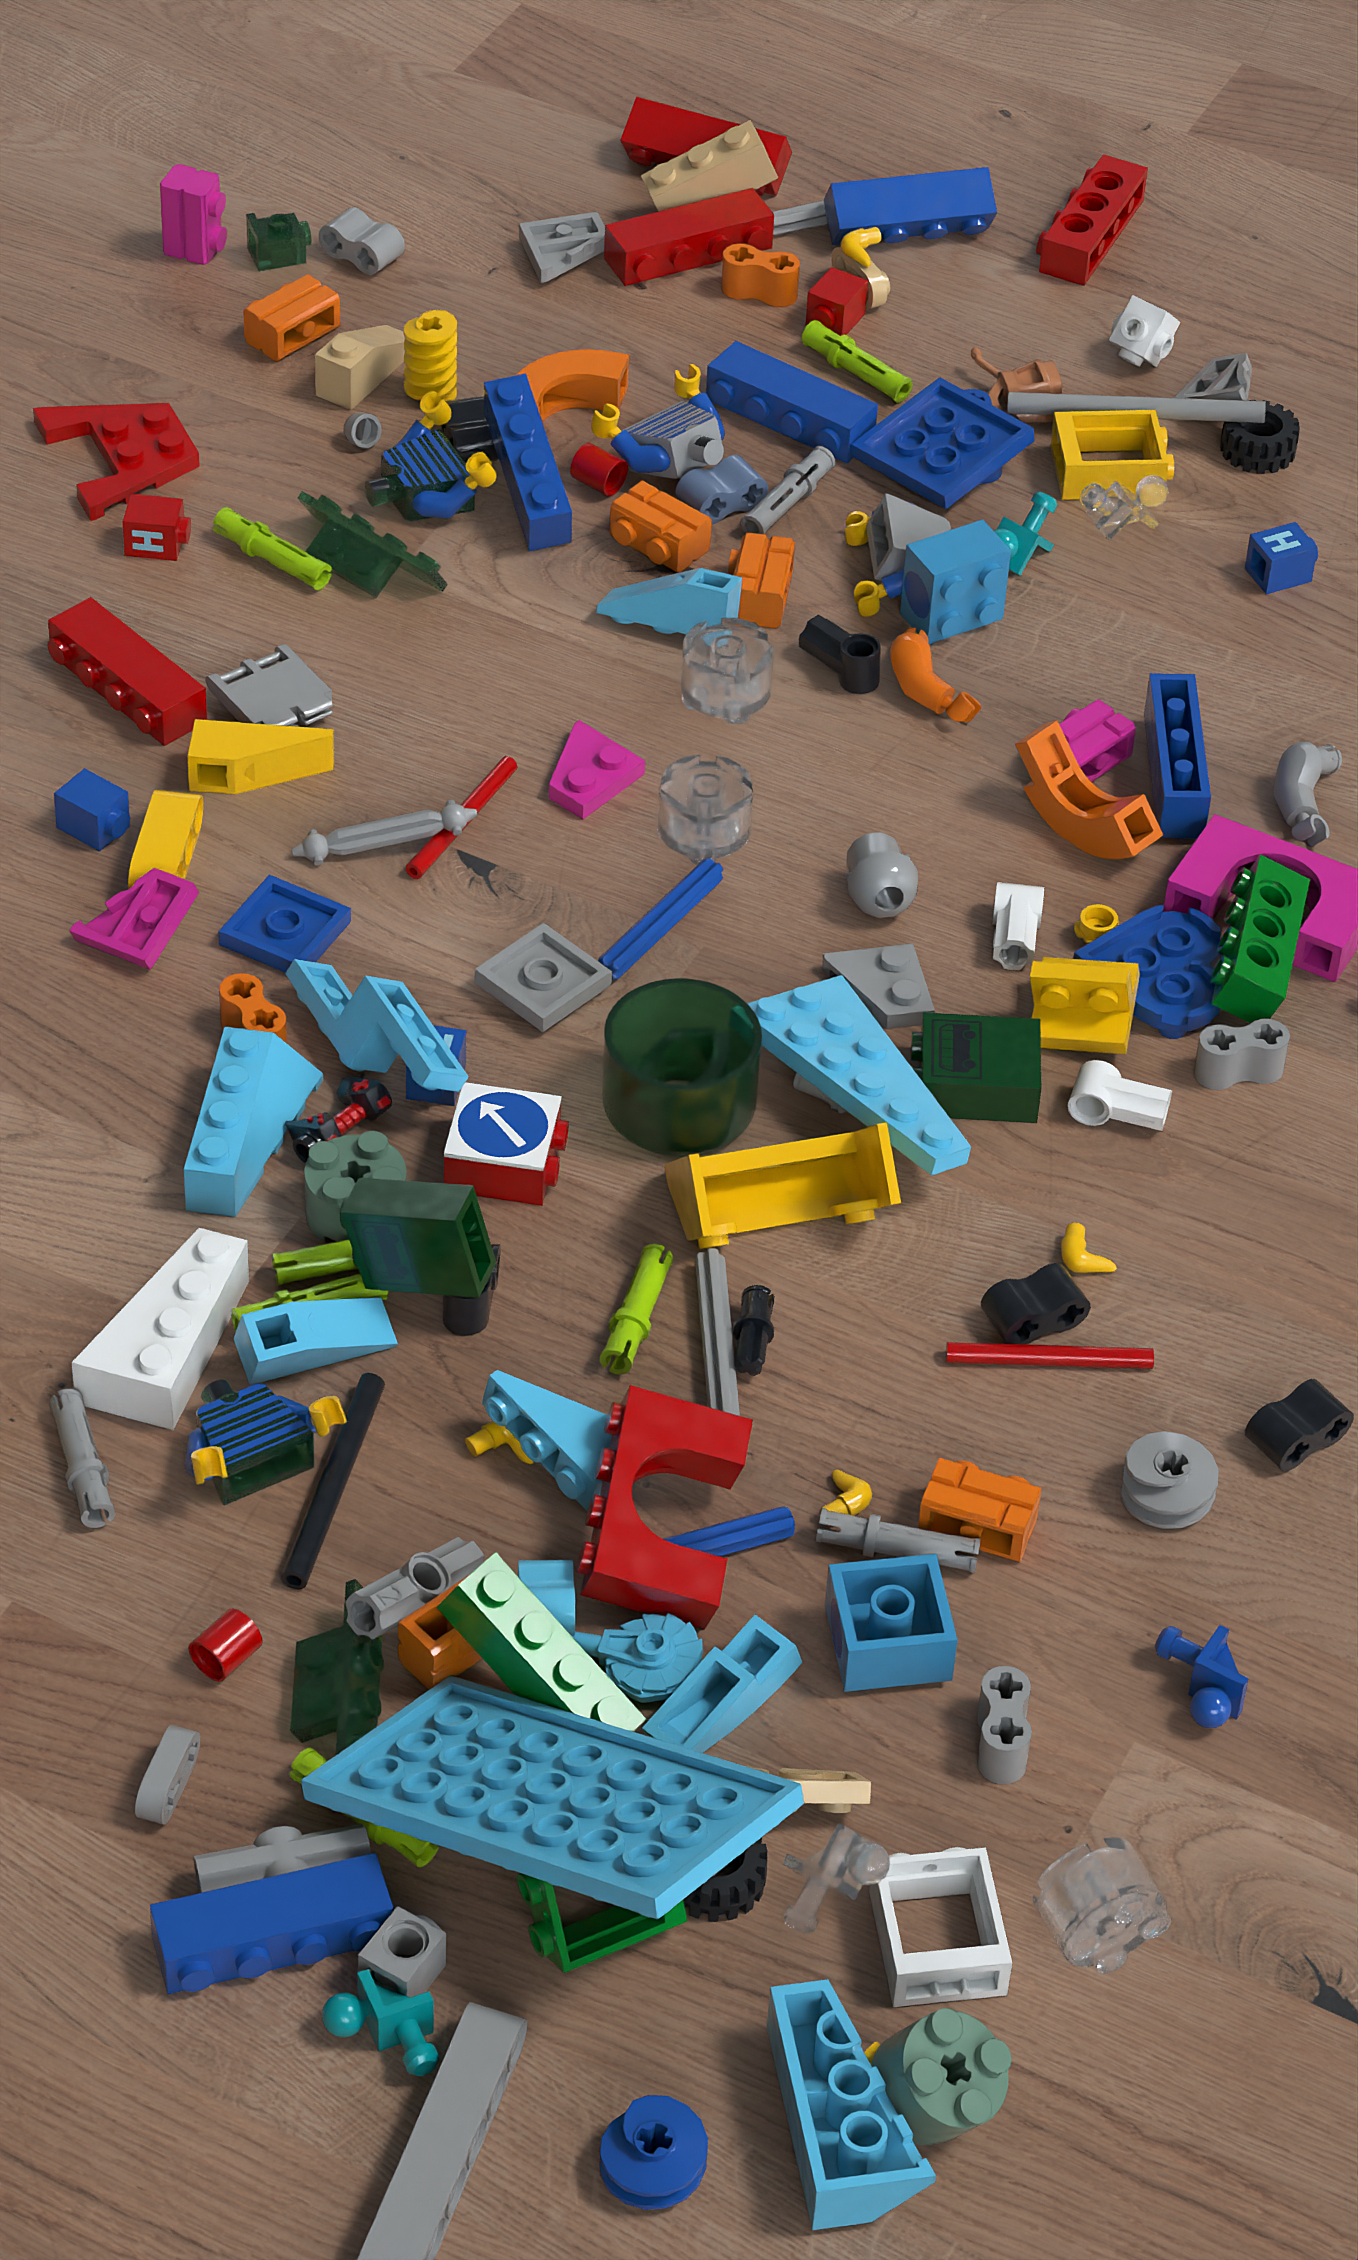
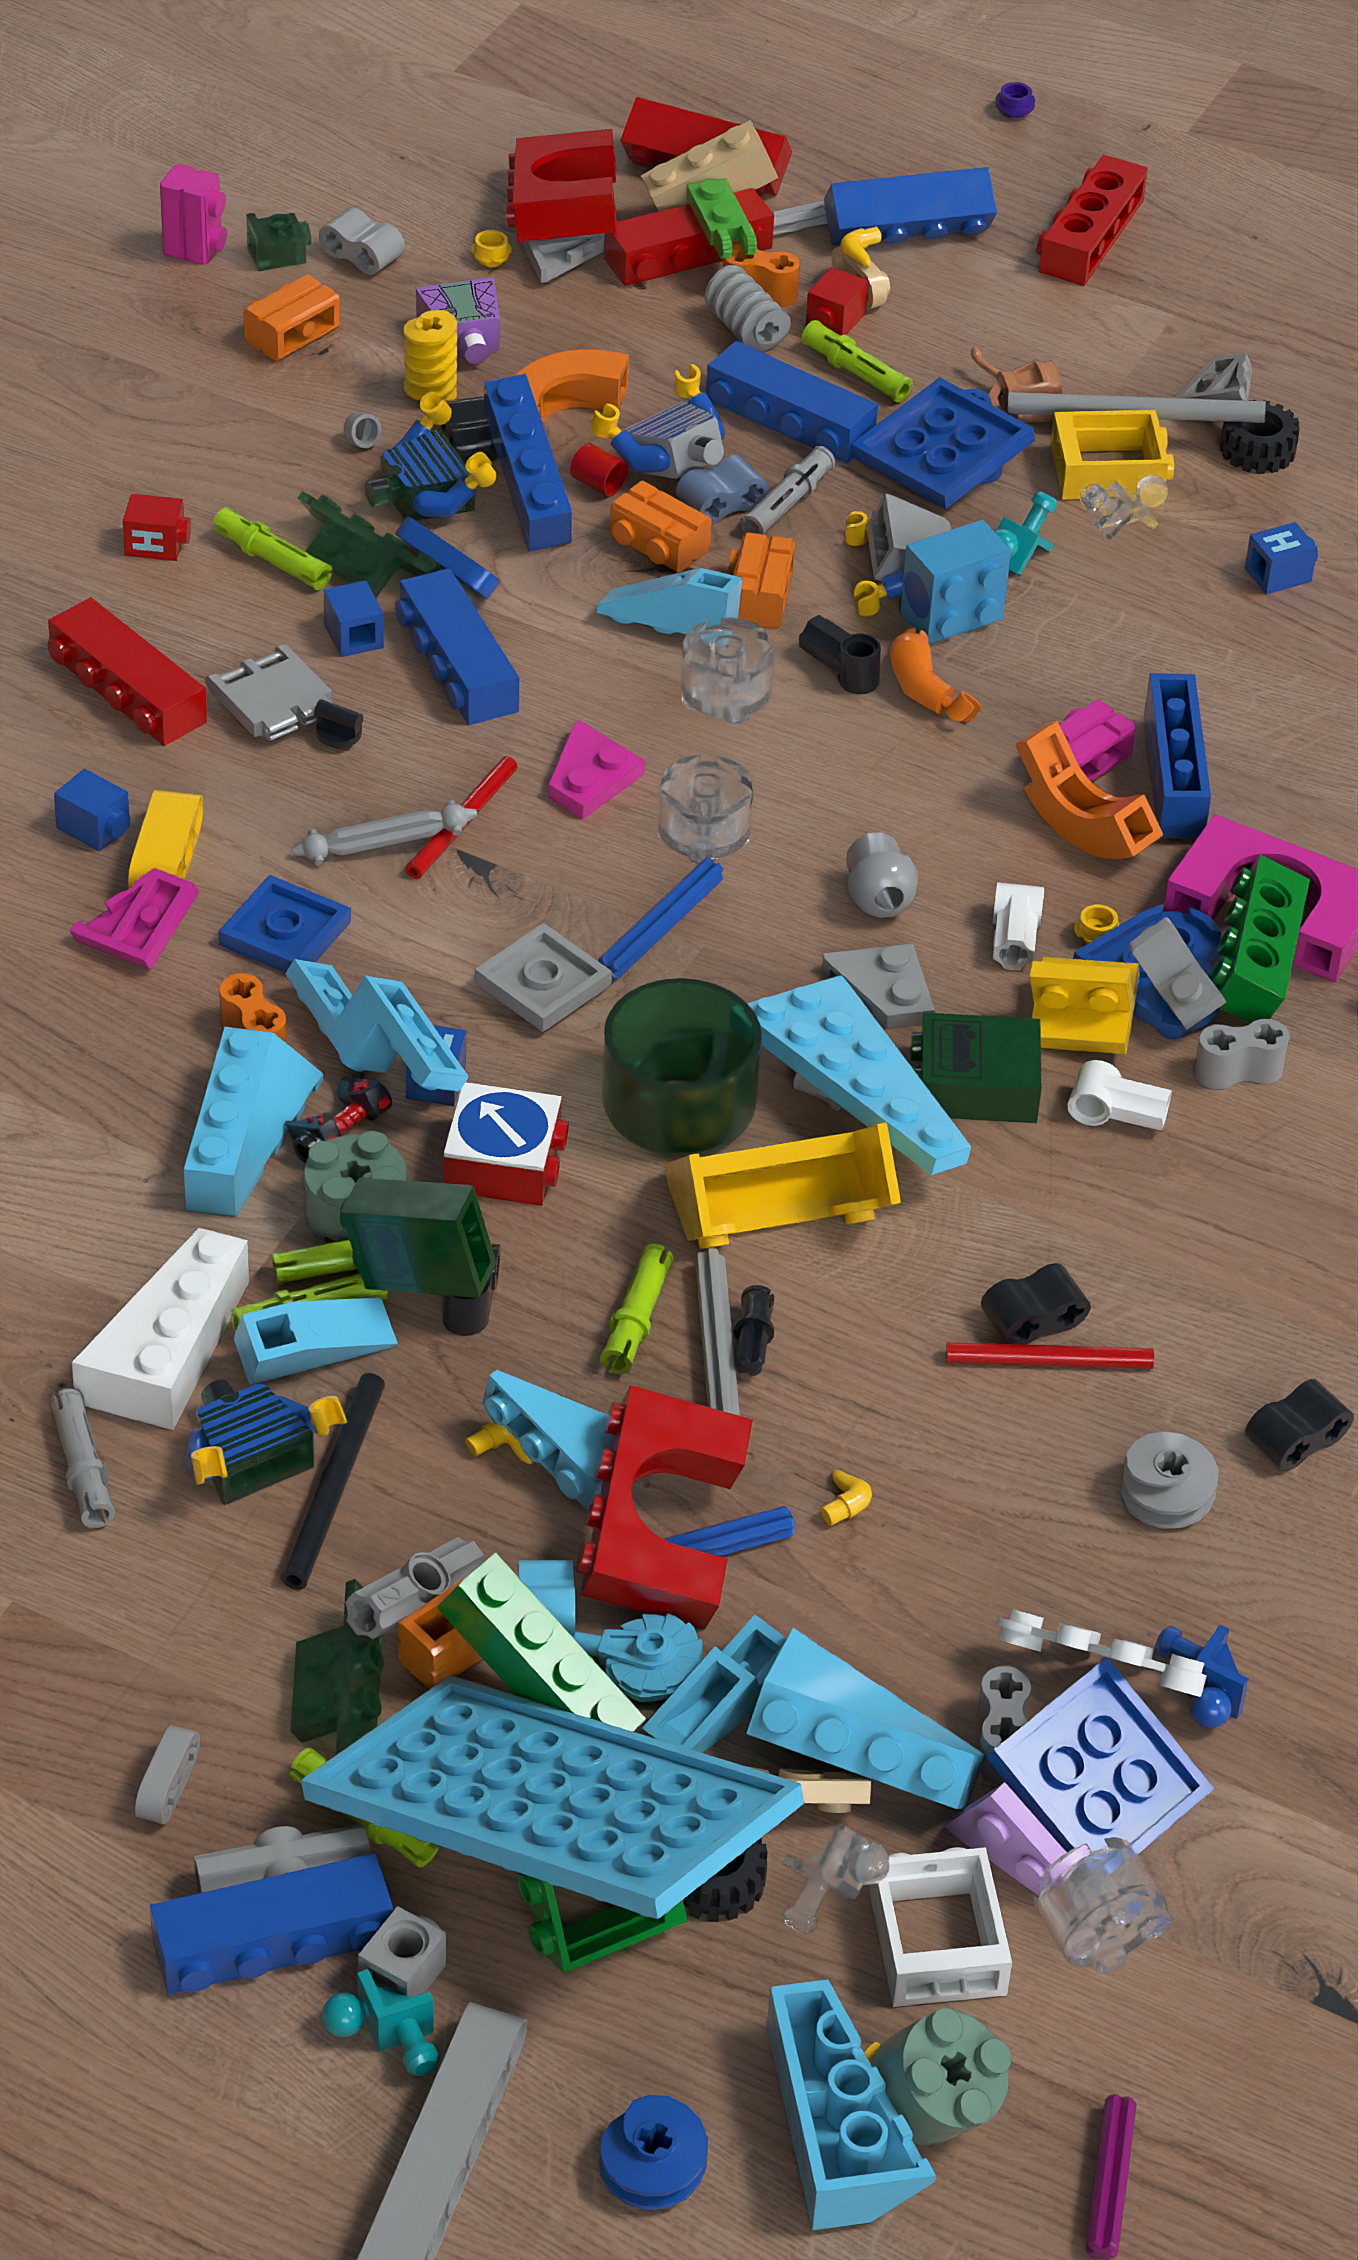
red wing [33,403,200,521] -> none
yellow slope [187,719,334,794] -> none
red beam [188,1608,263,1682] -> none
tan slope [315,325,405,410] -> none
light grey pin [816,1508,981,1573] -> none
dark azure brick [825,1554,958,1692] -> none
orange brick [918,1458,1042,1562] -> none
yellow animal [1061,1222,1117,1273] -> none
white brick [1109,295,1181,367] -> none
light grey arm [1273,741,1342,846] -> none
none -> black plate [314,699,364,749]
none -> blue brick [323,580,384,657]
none -> blue beam [395,516,501,600]
none -> blue brick [395,568,520,725]
none -> medium lavender torso [416,277,500,364]
none -> yellow plate [471,230,512,267]
none -> red arch [506,129,617,242]
none -> bright green hinge [686,179,757,259]
none -> light grey piece [705,265,791,352]
none -> medium azure wedge [746,1628,985,1809]
none -> lavender wing [944,1782,1081,1898]
none -> plate [986,1657,1215,1890]
none -> dark purple plate [996,82,1035,118]
none -> white plant [996,1609,1207,1697]
none -> magenta axle [1085,2094,1137,2260]
none -> light grey bracket [1128,917,1226,1030]

